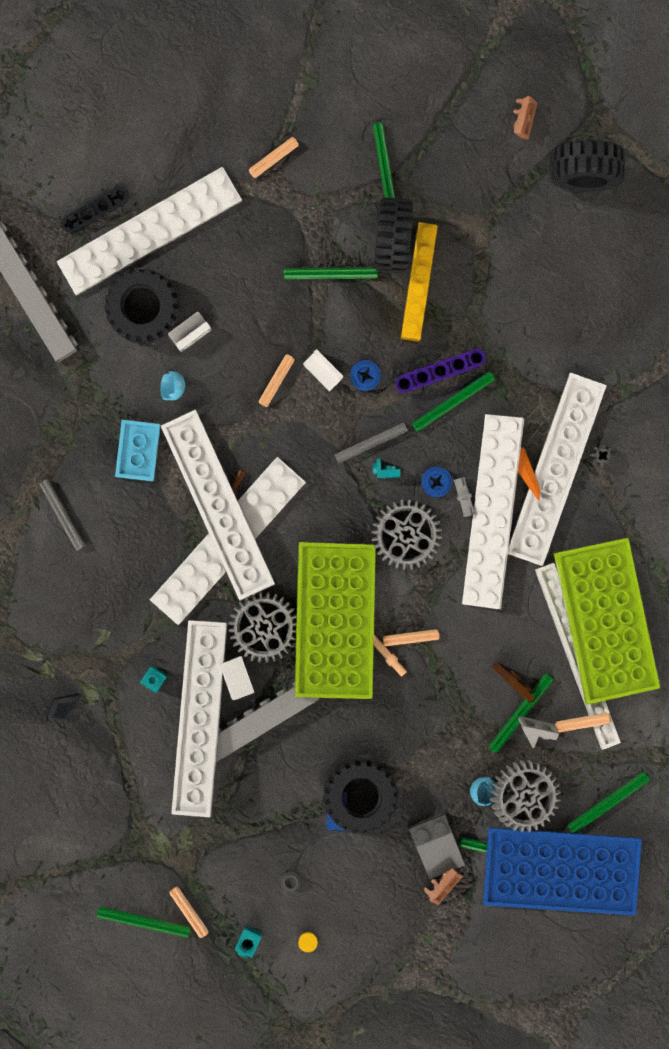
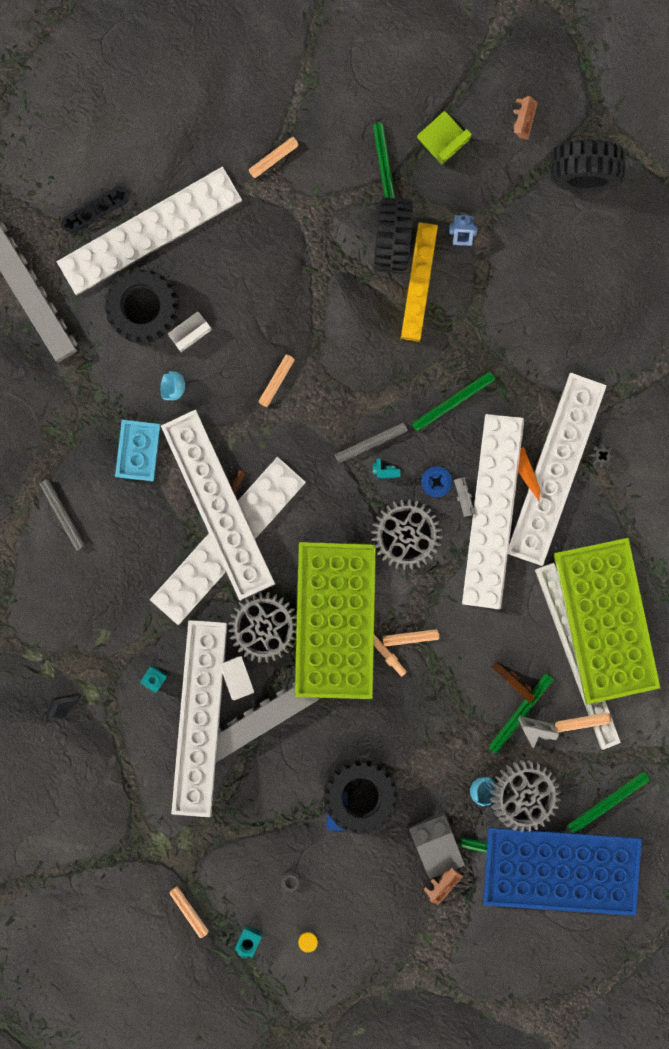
green axle [97,907,191,938] -> none
green axle [283,267,378,279] -> none
white panel [303,349,343,392] -> none
blue gear [350,360,381,391] -> none
dark purple beam [395,349,486,394] -> none
none -> lime bracket [417,111,472,165]
none -> medium blue brick [449,215,477,246]

